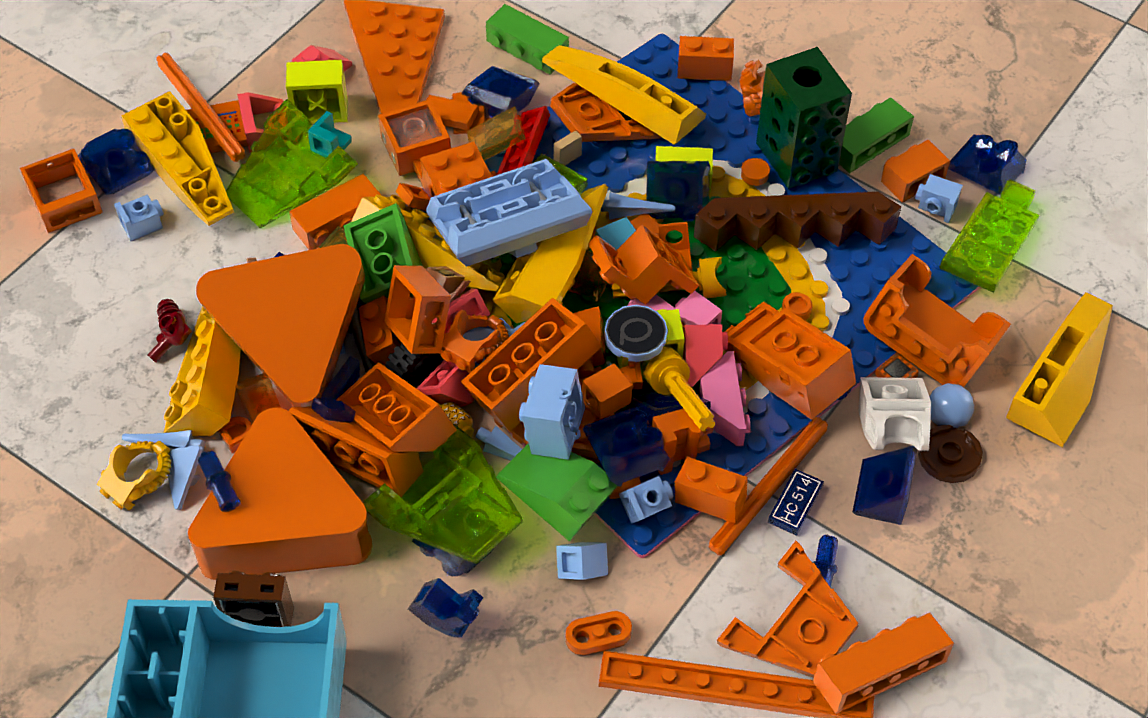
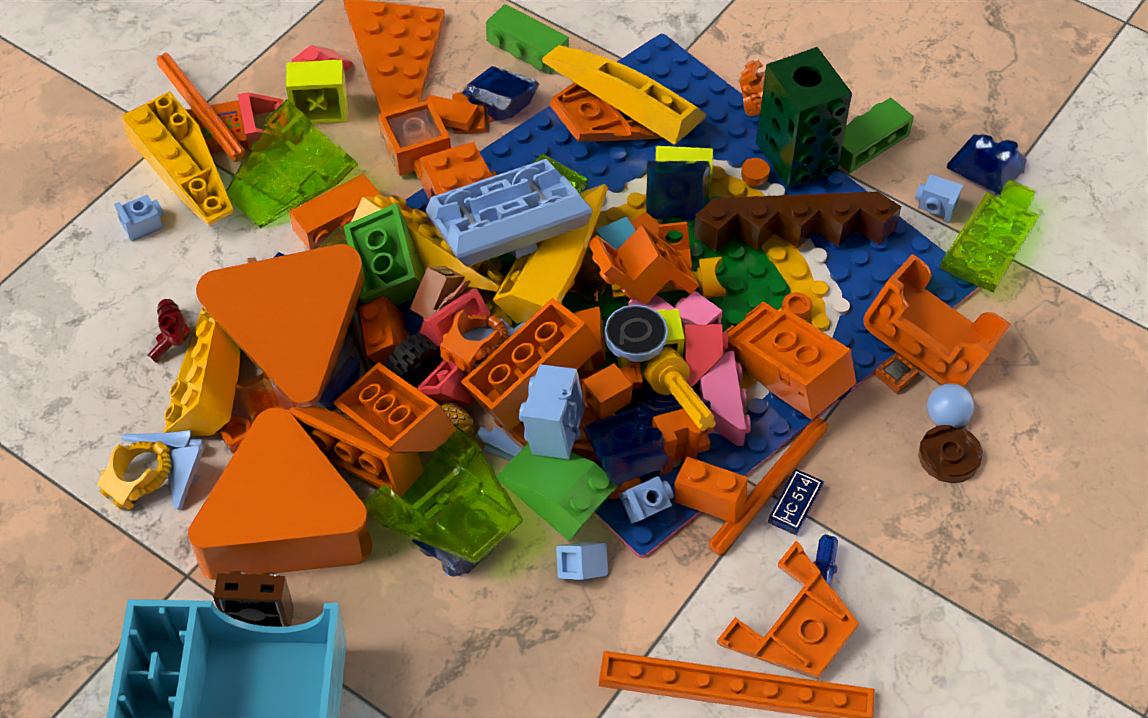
orange window [20,148,103,233] -> none
clear blue slope [78,129,155,195] -> none
clear blue axle [198,451,240,512] -> none
teal panel [308,111,352,161] -> none
clear blue tile [311,398,356,423] -> none
orange window [384,265,451,354] -> none
orange tile [395,183,430,211] -> none
clear blue brick [408,578,484,638] -> none
clear yellow tile [467,106,526,161] -> none
red plate [497,106,551,175] -> none
tan tile [554,131,582,168] -> none
orange plate [566,611,632,655] -> none
light blue piece [600,192,676,220] -> none
orange brick [677,36,734,81] -> none
orange brick [813,612,954,714] -> none
clear blue slope [852,446,917,525] -> none
white brick [858,377,931,451] -> none
orange brick [881,139,950,203] -> none
yellow wedge [1006,292,1113,448] -> none

